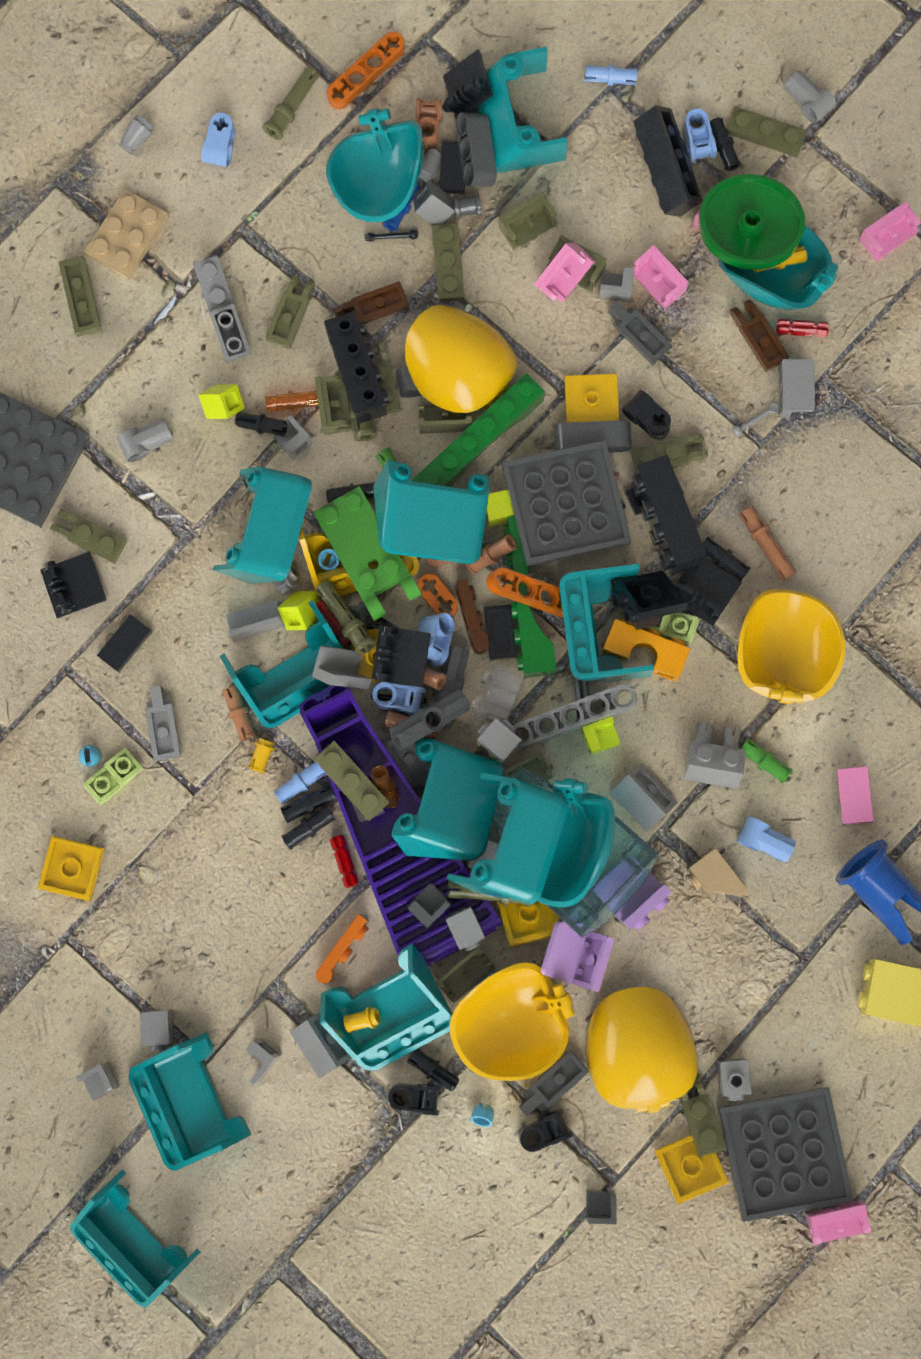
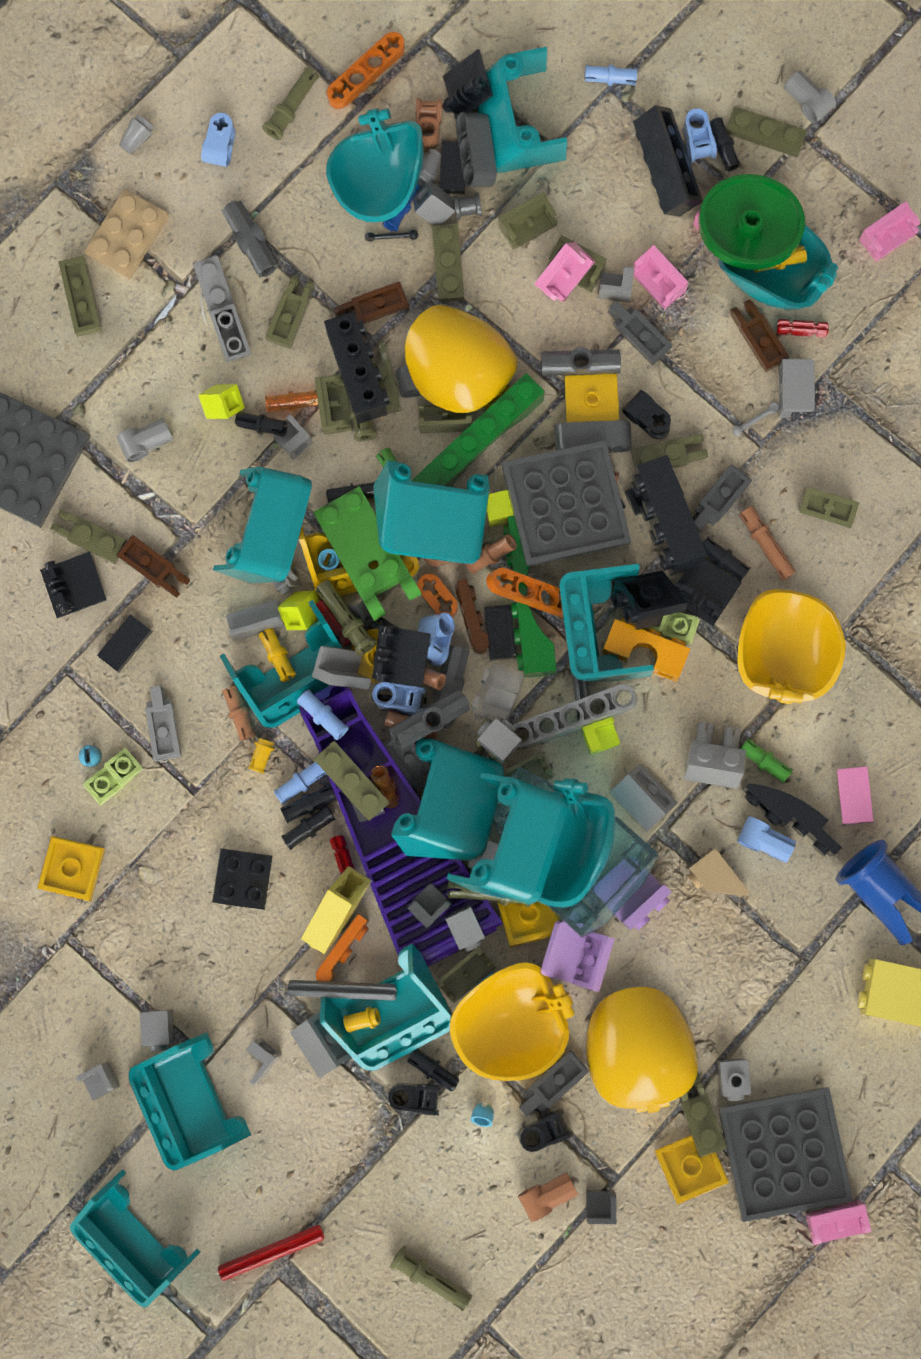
none -> reddish brown hinge [116,535,190,598]
none -> black hinge [212,848,273,910]
none -> red axle [218,1225,325,1281]
none -> dark grey piece [222,200,278,278]
none -> yellow pin [258,628,297,682]
none -> dark grey axle [287,980,397,1000]
none -> light blue pin [297,690,348,740]
none -> light yellow brick [301,866,372,954]
none -> olive pin [389,1245,472,1311]
none -> nougat piece [518,1172,578,1222]
none -> dark grey piece [541,347,621,376]
none -> dark grey hinge [694,464,752,533]
none -> black slope [742,783,842,857]
none -> olive hinge [798,487,859,528]

